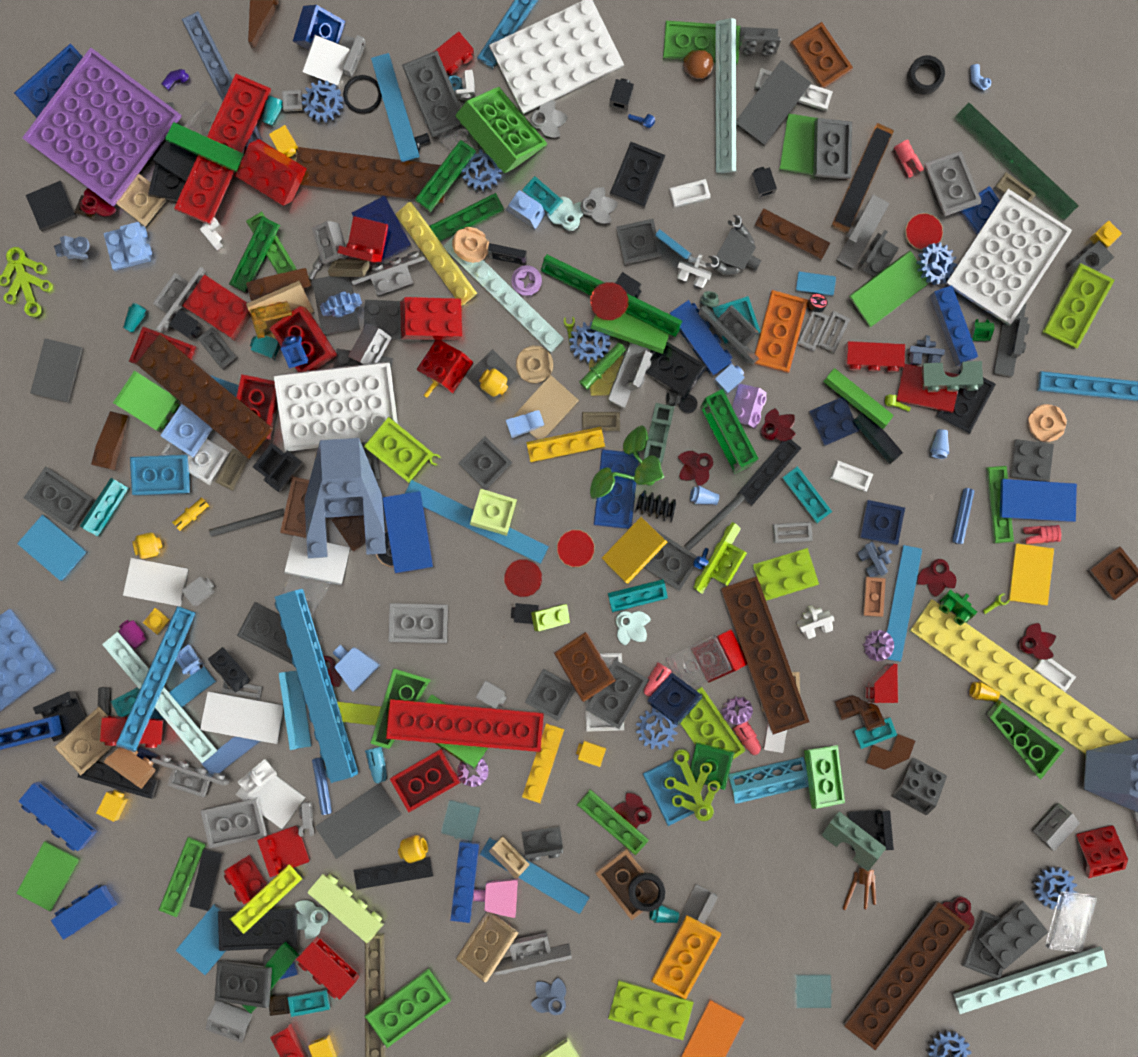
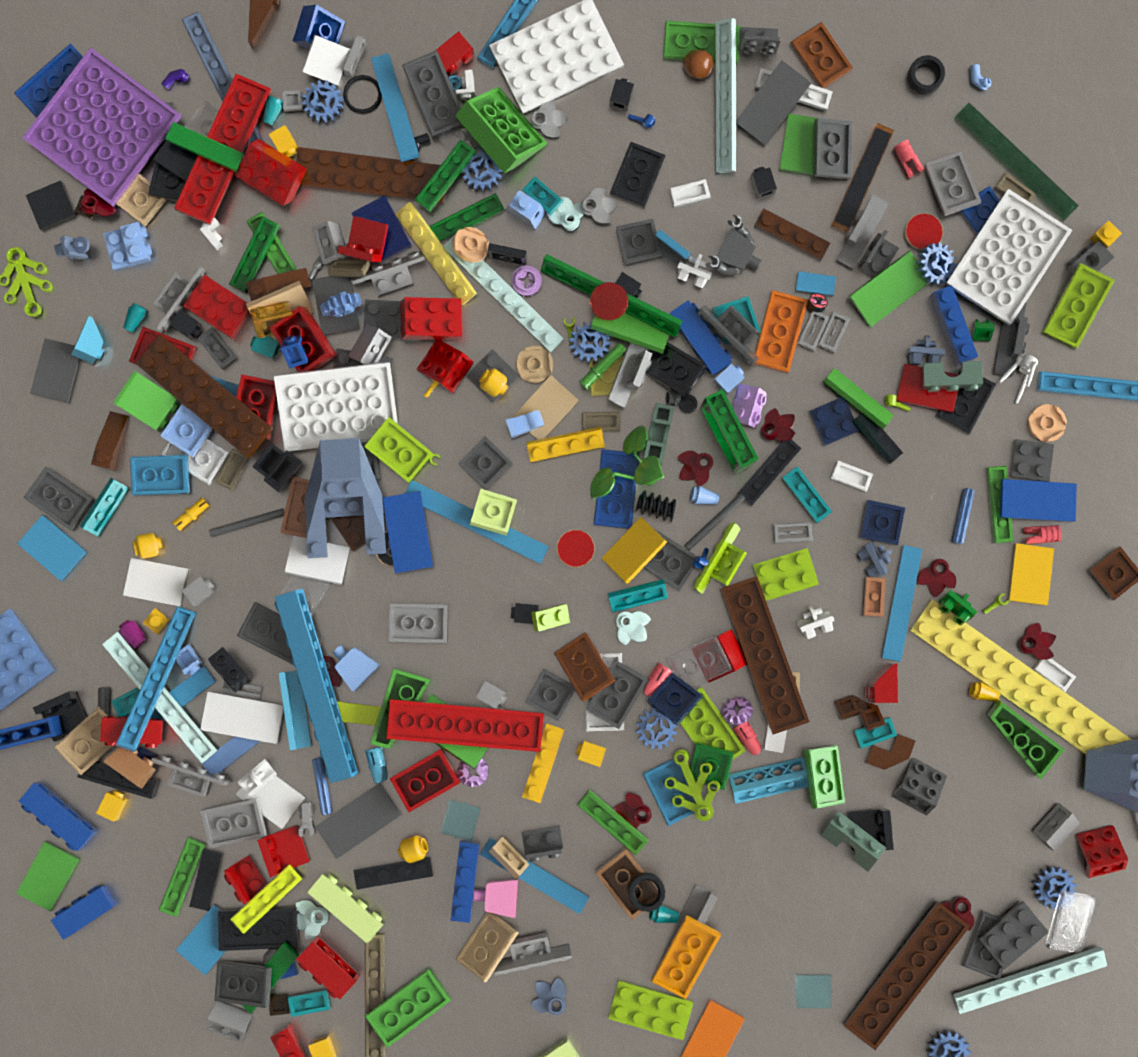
clear red tile [504,559,542,597] -> none
sand green plate [700,291,719,308] -> none
dark orange plant [843,868,876,910] -> none
red brick [844,341,905,373] -> none
lavender gear [863,630,894,661] -> none
light blue cone [930,429,949,459] -> none
none -> medium azure slope [71,316,104,364]
none -> white plant [999,355,1038,404]

